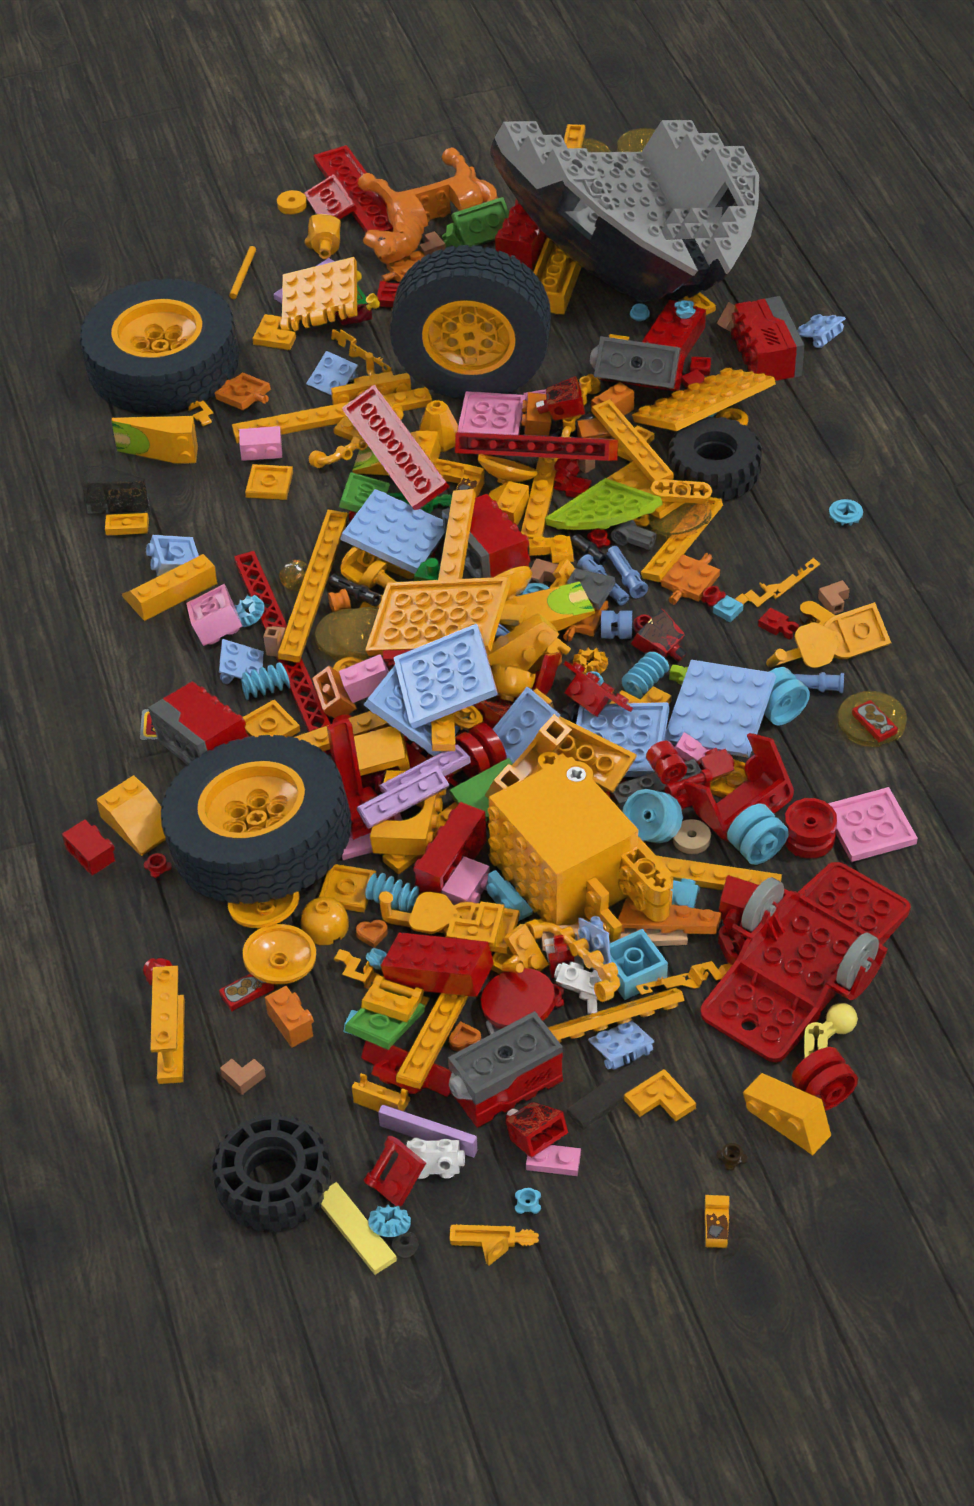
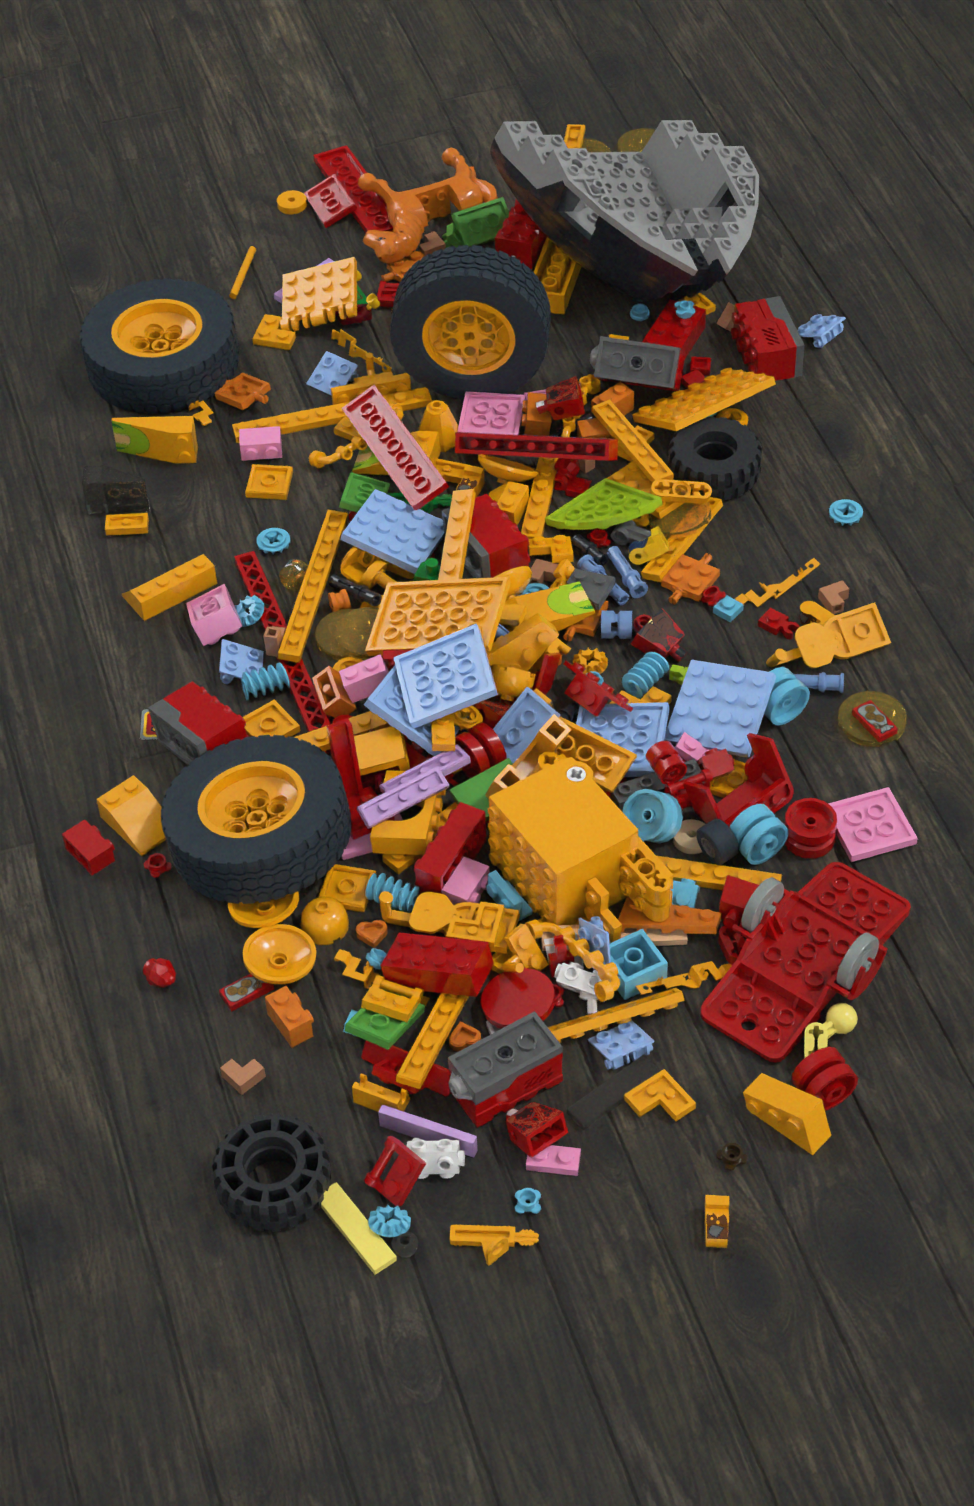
light blue plate [146,535,199,576] -> none
light orange fence [151,966,185,1084] -> none
light orange piece [305,214,341,259] -> none
none -> medium azure gear [257,528,291,555]
none -> yellow leg [629,526,669,565]
none -> black wheel [696,819,739,865]

